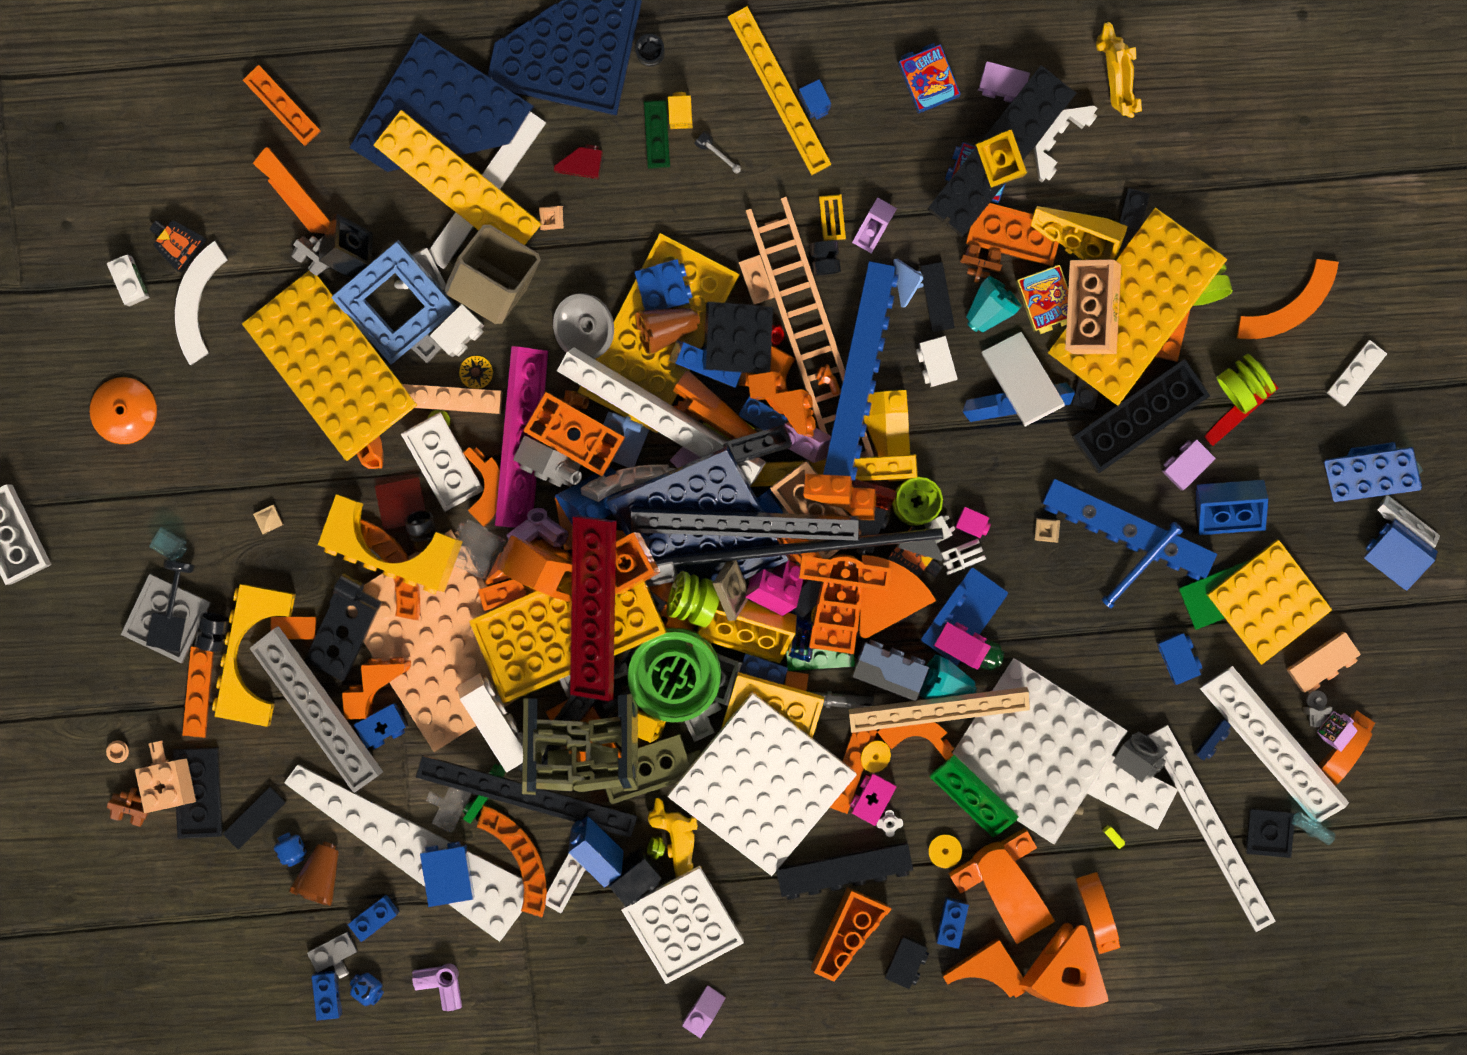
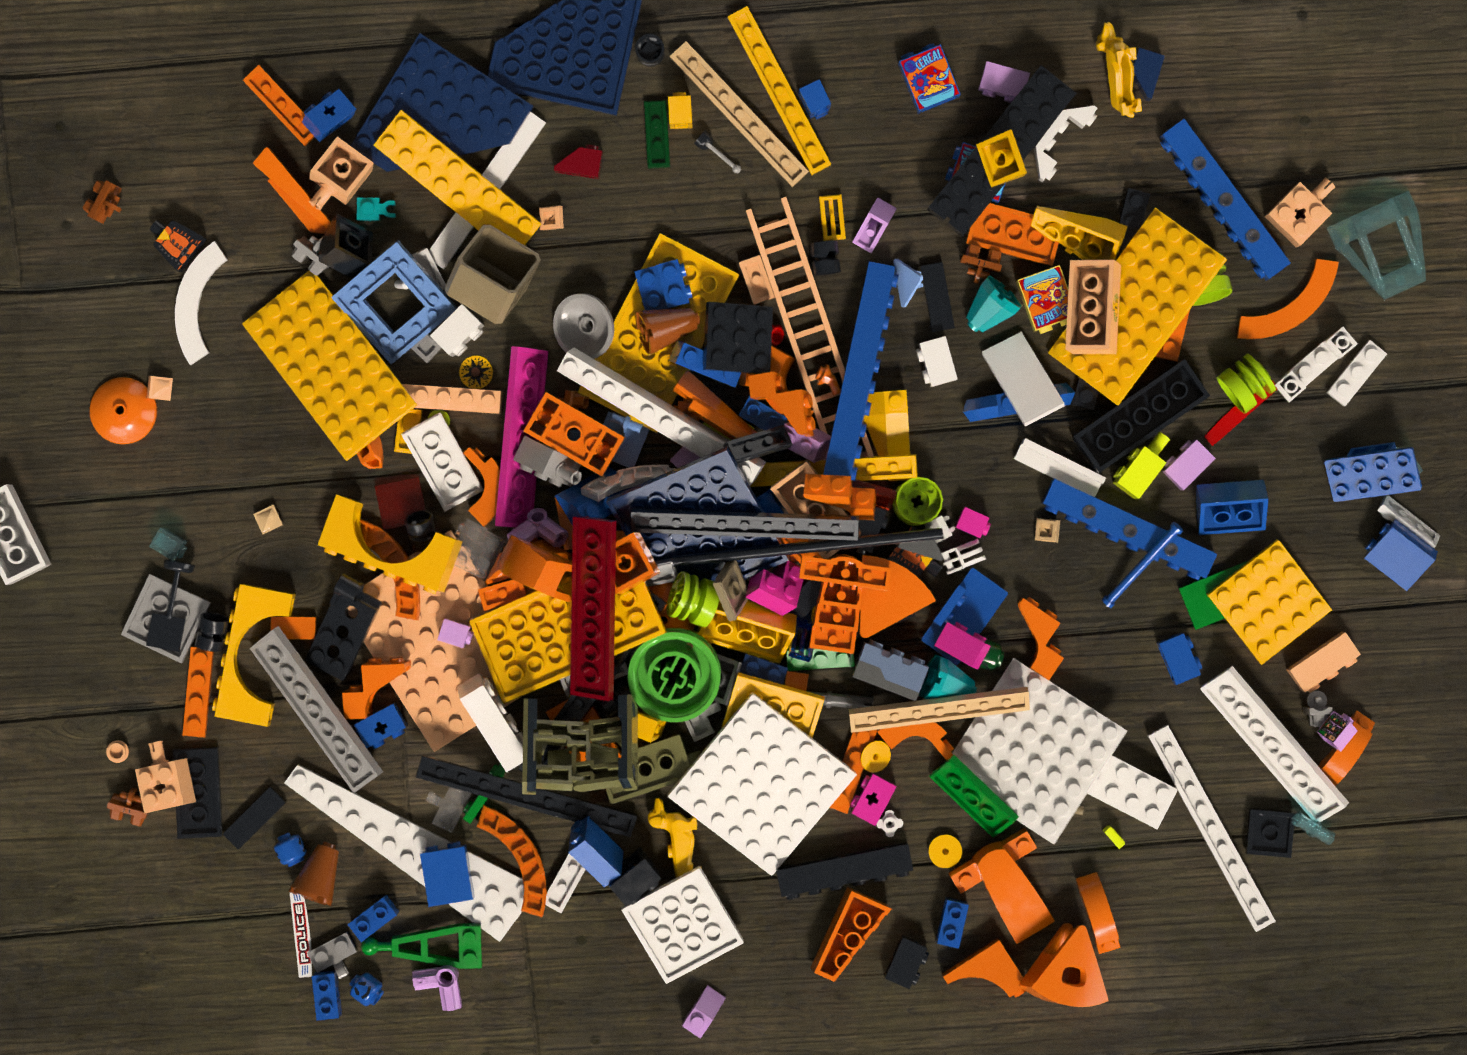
white brick [107,255,150,306] -> none
lime plate [647,837,665,859] -> none
dark grey brick [1113,731,1168,783] -> none
dark blue plate [1194,719,1231,761] -> none
none -> dark orange hips [83,180,122,224]
none -> light nougat tile [147,376,173,401]
none -> sticker [290,893,312,978]
none -> blue brick [302,89,356,142]
none -> light nougat brick [309,137,374,210]
none -> teal plate [357,198,396,221]
none -> green plate [361,923,483,969]
none -> yellow tile [394,409,423,454]
none -> lavender brick [437,618,474,648]
none -> tan plate [670,41,809,187]
none -> white fence [1014,438,1106,497]
none -> orange arch [1018,597,1064,680]
none -> neon yellow brick [1113,432,1170,499]
none -> dark blue slope [1132,48,1165,101]
none -> blue piece [1160,119,1291,280]
none -> light nougat brick [1264,178,1335,248]
none -> white slope [1275,327,1358,402]
none -> clear light blue windscreen [1327,190,1426,300]

